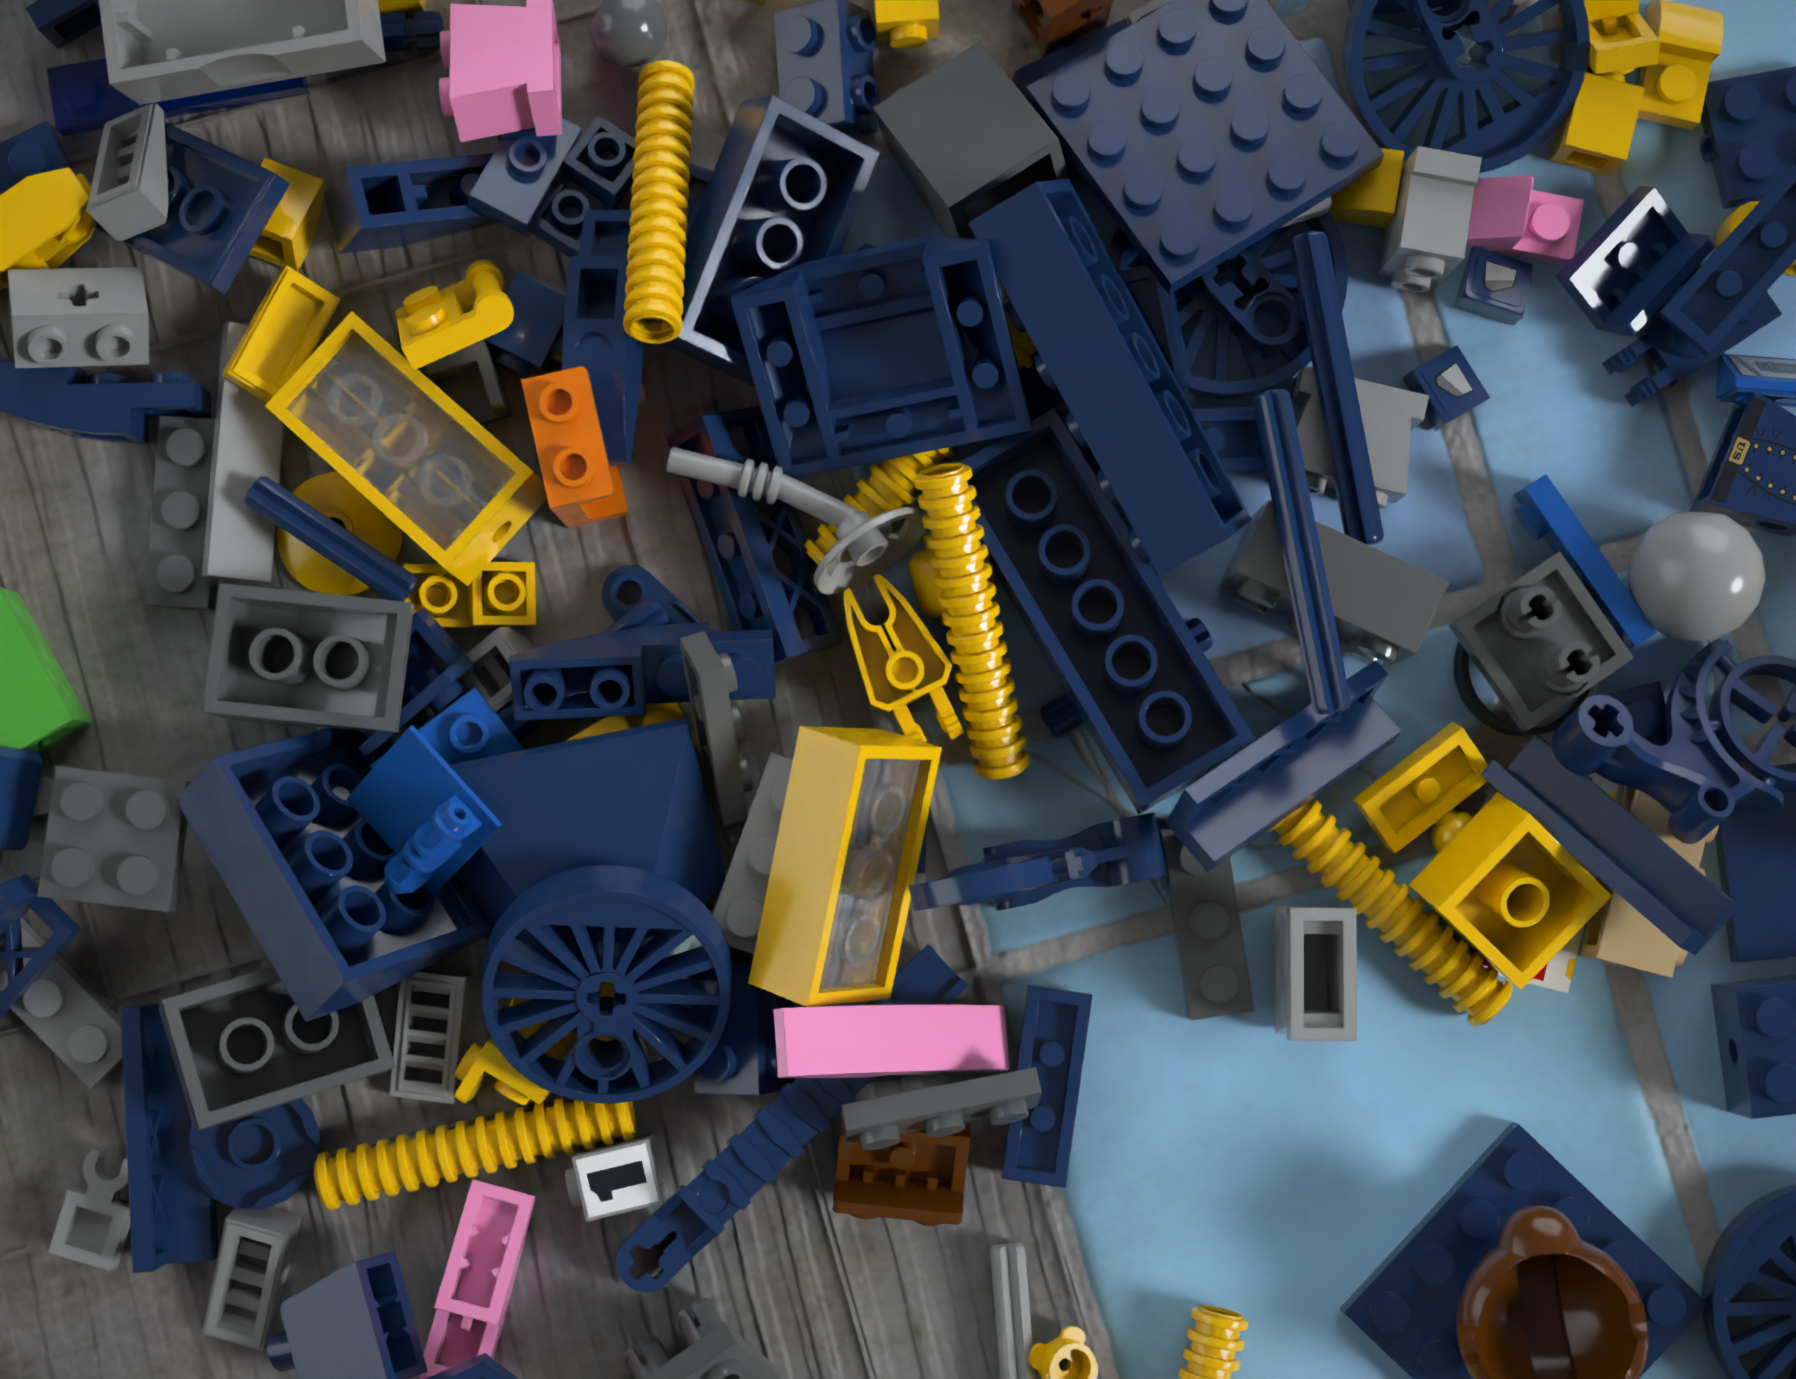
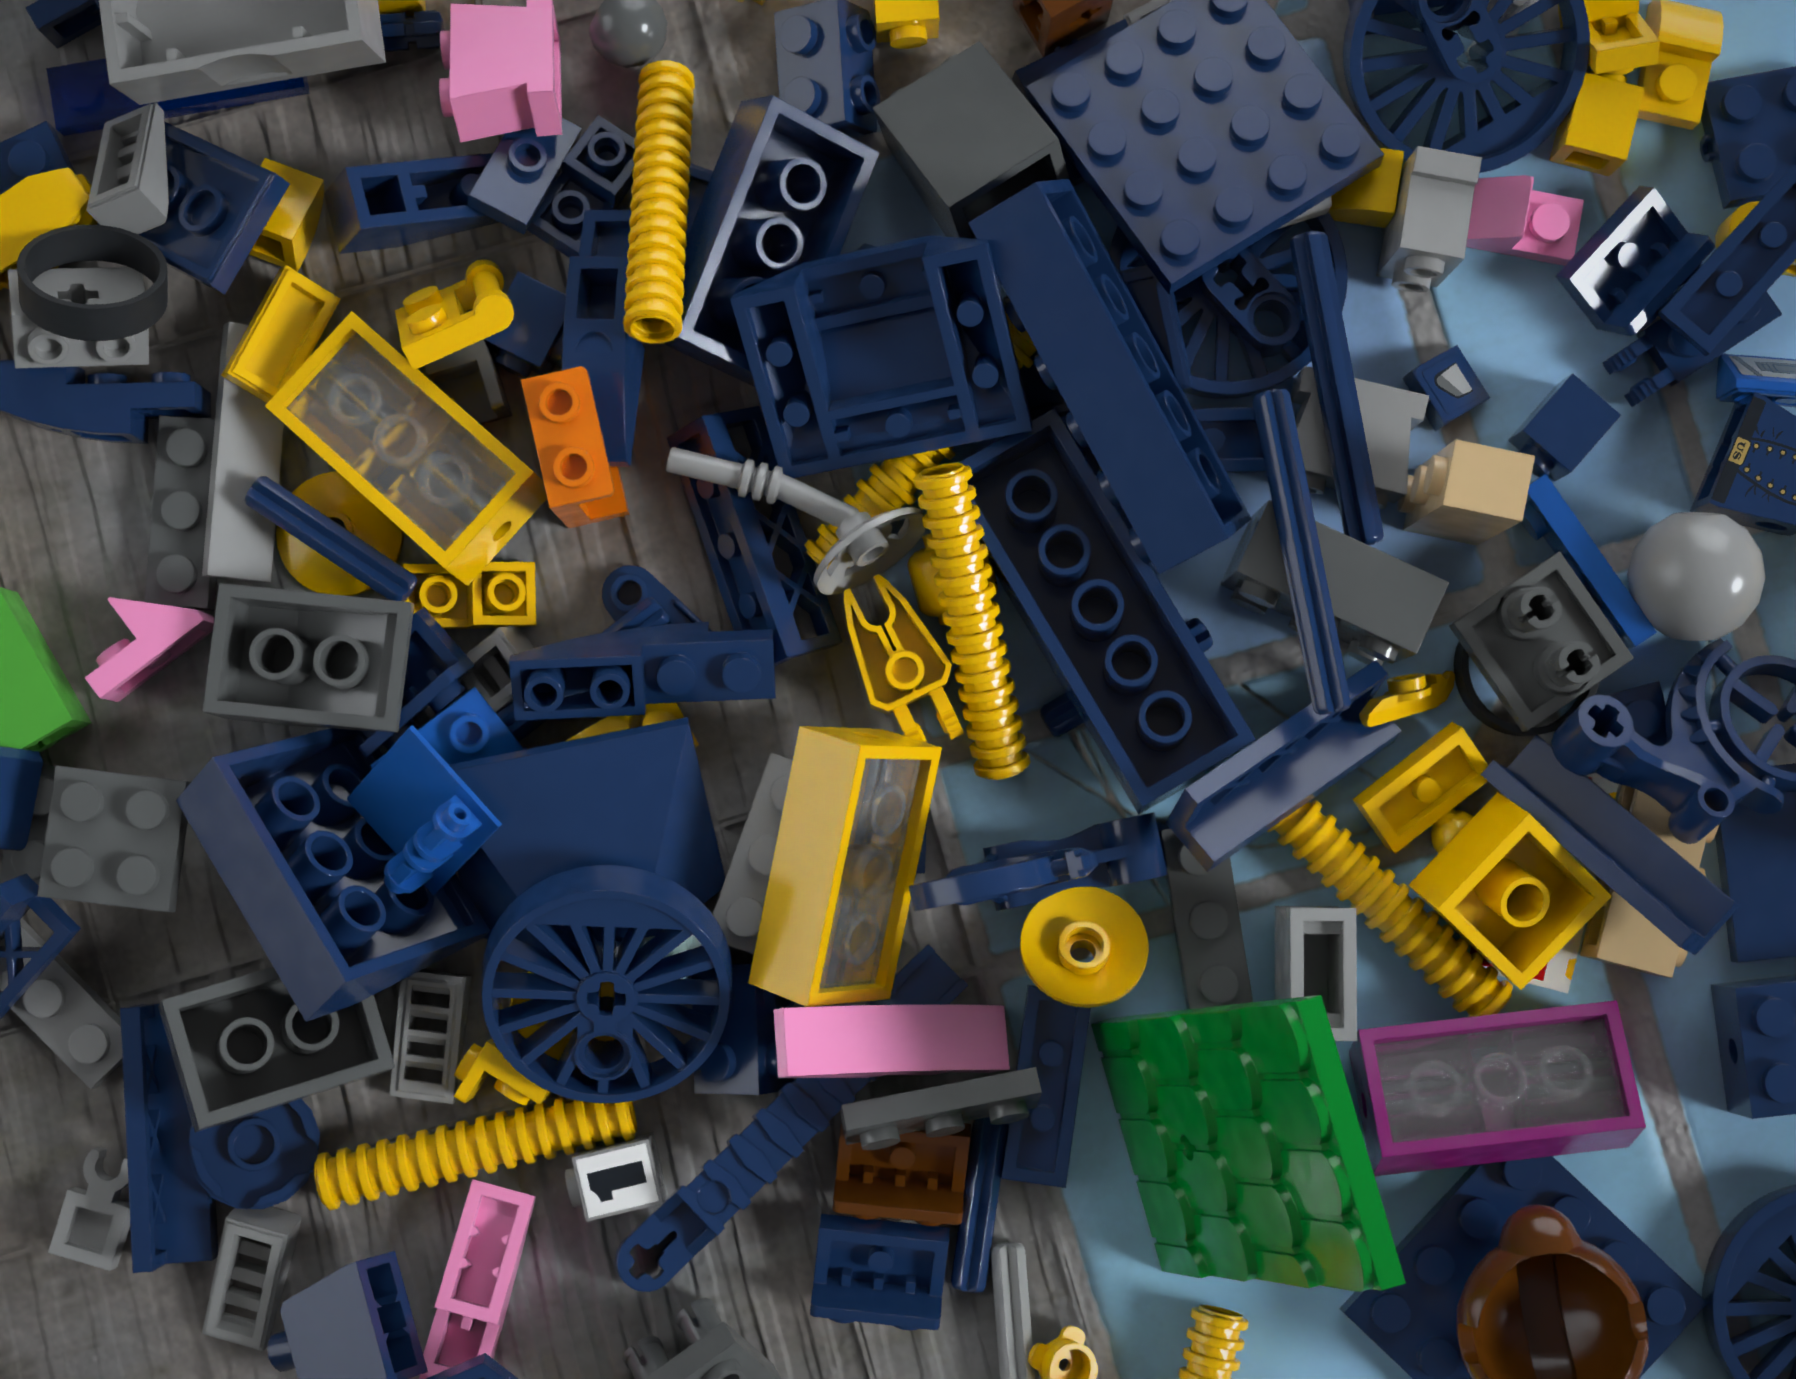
dark grey plate [679,631,753,826] -> none
dark blue slope [1453,246,1533,325] -> none
none -> black tyre [17,225,168,341]
none -> bright pink slope [85,597,215,702]
none -> dark blue bracket [810,1213,950,1331]
none -> dark blue axle [951,1117,1009,1293]
none -> yellow dish [1020,887,1149,1008]
none -> green piece [1091,995,1406,1292]
none -> brick [1349,1000,1646,1176]
none -> yellow piece [1359,671,1455,727]
none -> tan brick [1398,439,1535,546]
none -> dark blue brick [1508,373,1621,481]

